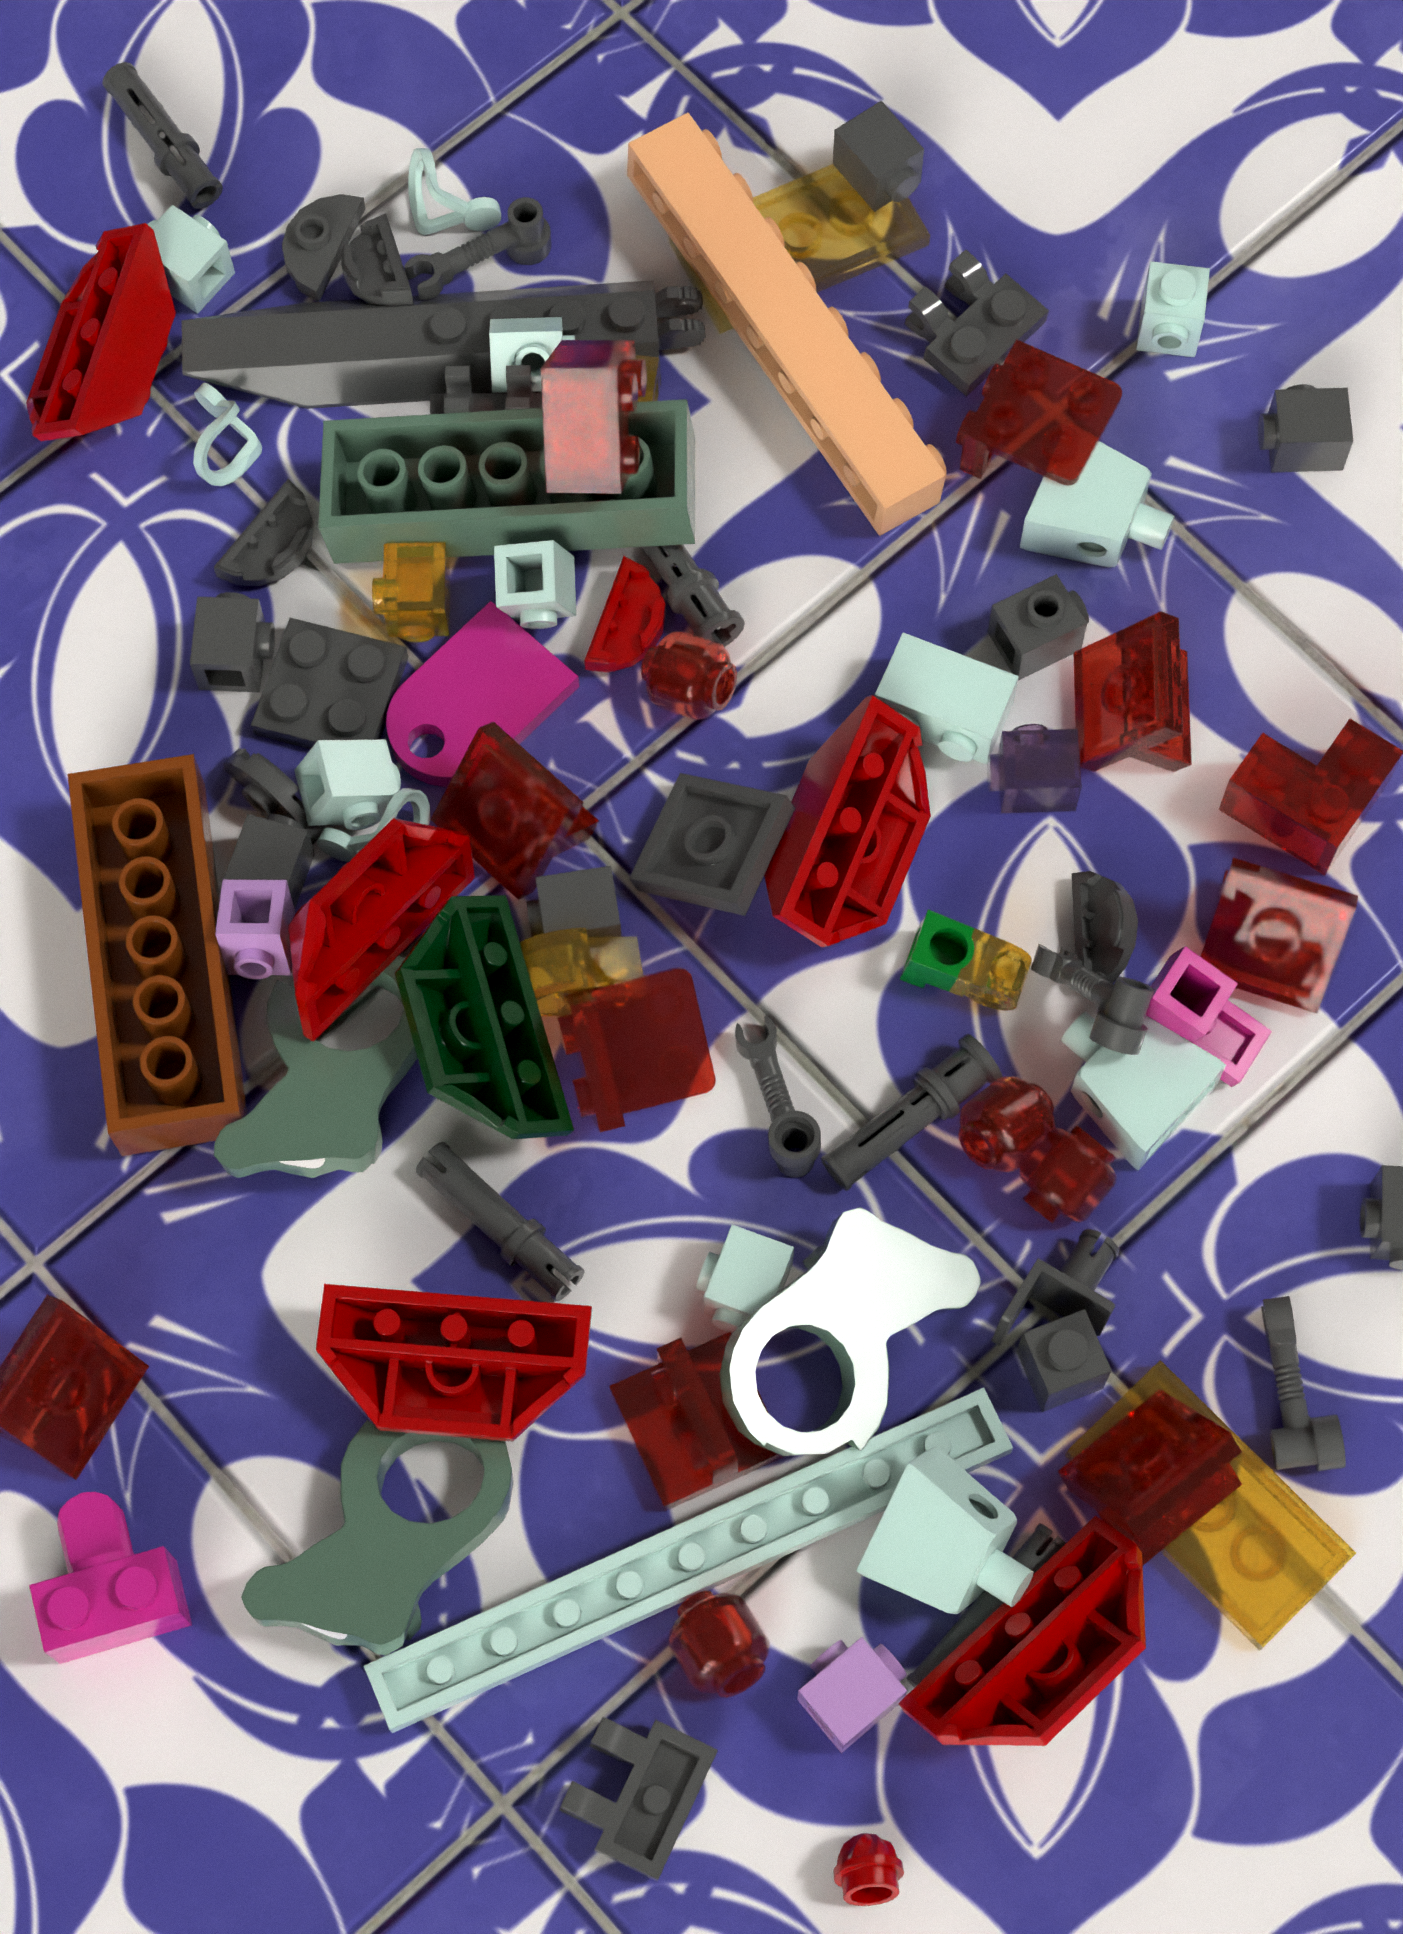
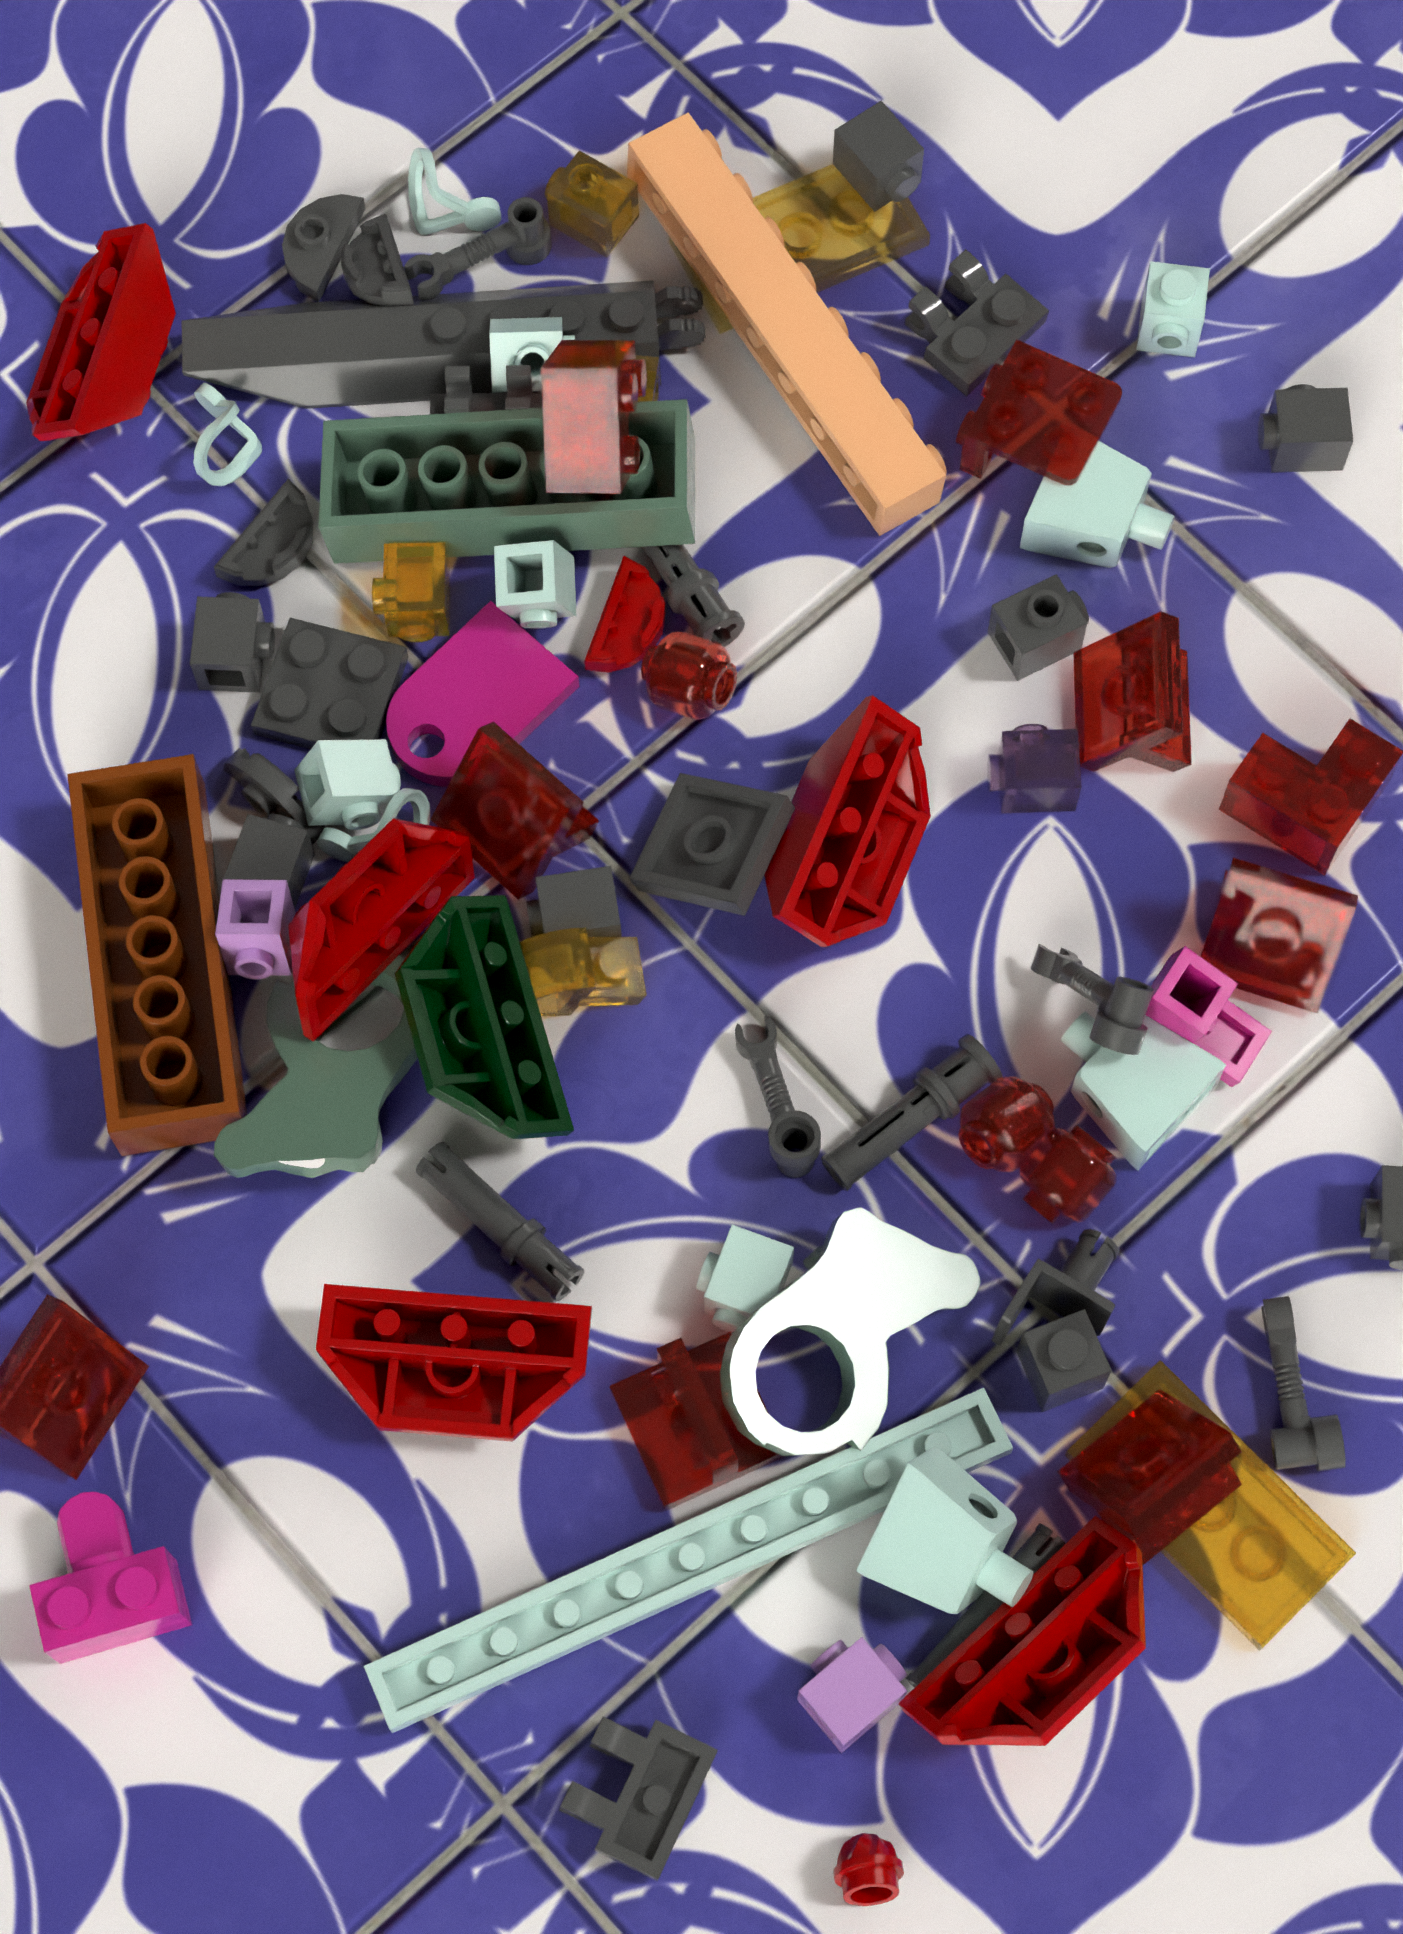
dark grey pin [102,62,223,209] -> none
light aqua brick [148,205,235,314] -> none
sand green animal [241,1420,514,1656] -> none
clear red bracket [557,967,716,1132] -> none
clear red head [668,1591,770,1698] -> none
light aqua brick [875,633,1019,764] -> none
leg [900,909,1032,1011] -> none
dark grey plate [1071,871,1138,984] -> none
none -> clear yellow brick [545,150,639,258]

